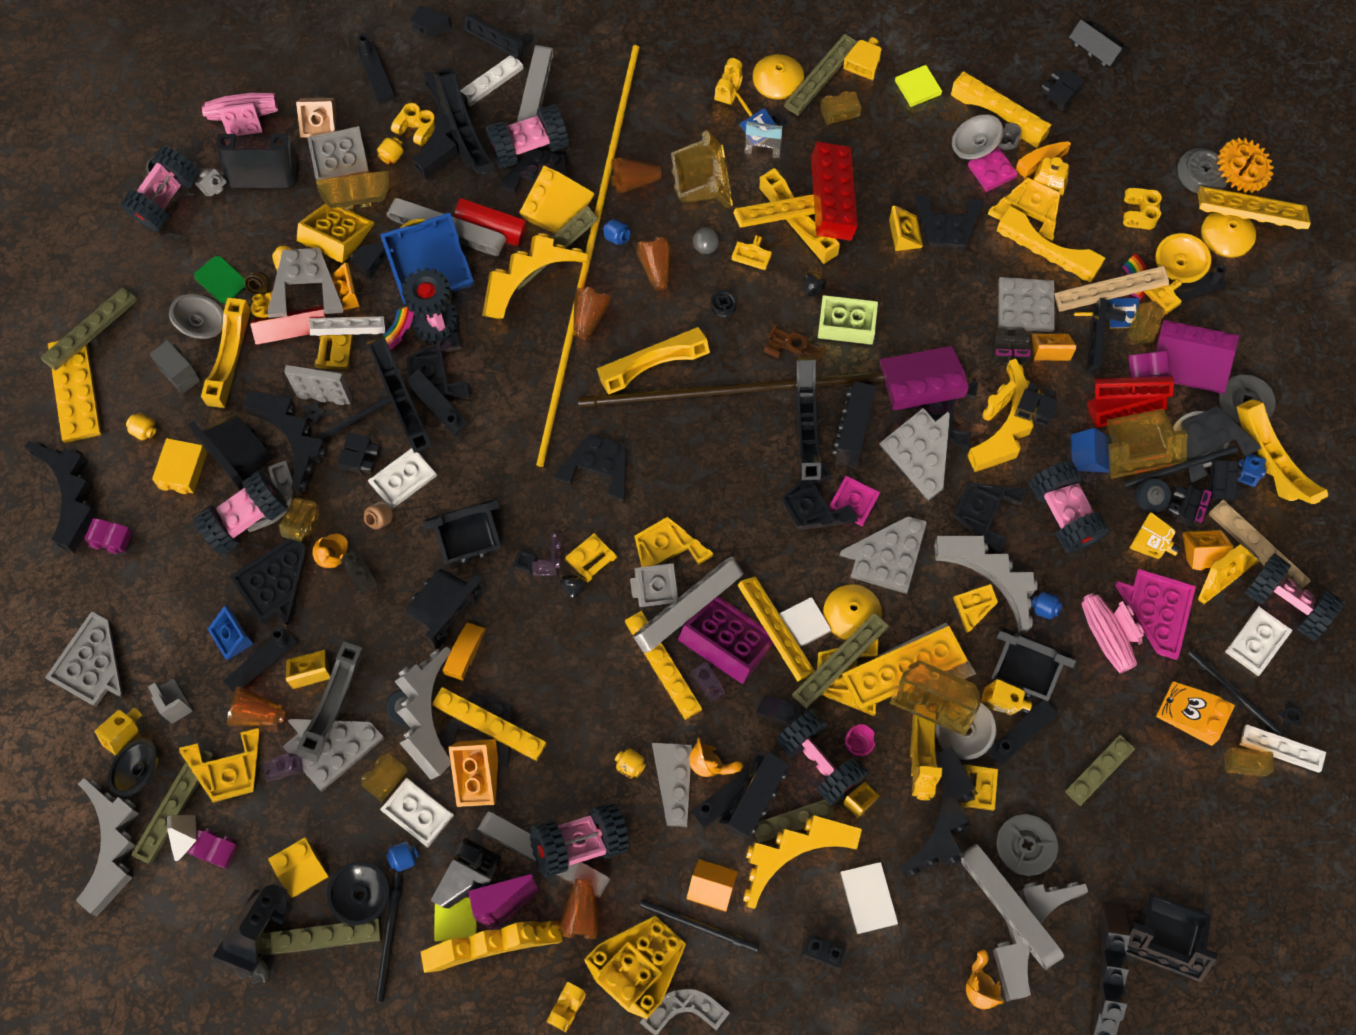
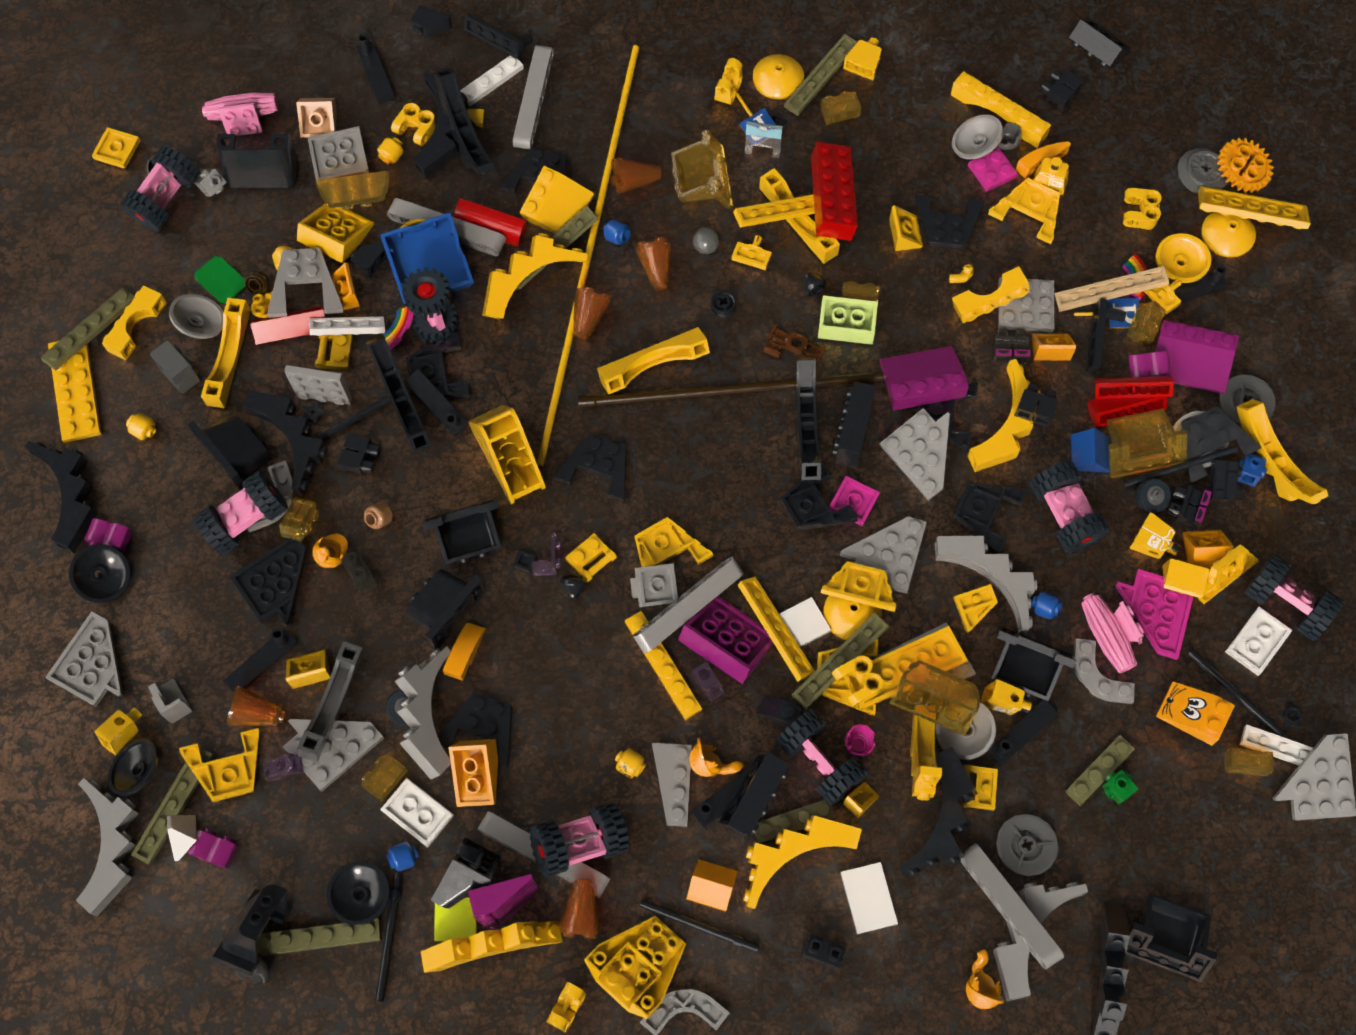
yellow brick [152,438,207,494] -> none
blue slope [208,605,253,660] -> none
yellow slope [268,837,329,898] -> none
white tile [368,448,437,510] -> none
yellow plate [432,687,547,761] -> none
black plate [486,104,569,169] -> none
neon yellow tile [895,65,942,107] -> none
yellow plate [982,380,1017,421] -> none
yellow arch [997,206,1105,283] -> none
tan plate [1209,500,1311,590] -> none
none -> black dish [68,544,130,603]
none -> yellow plate [92,127,141,169]
none -> yellow arch [102,285,167,360]
none -> yellow tile [467,109,485,127]
none -> yellow brick [468,405,546,505]
none -> yellow wing [821,561,896,612]
none -> yellow piece [832,655,883,708]
none -> clear yellow brick [841,281,880,302]
none -> yellow arm [949,264,974,283]
none -> yellow arch [952,266,1030,323]
none -> light grey plate [1074,638,1135,704]
none -> green brick [1102,770,1139,805]
none -> yellow slope [1162,559,1210,598]
none -> light grey wing [1273,733,1356,820]

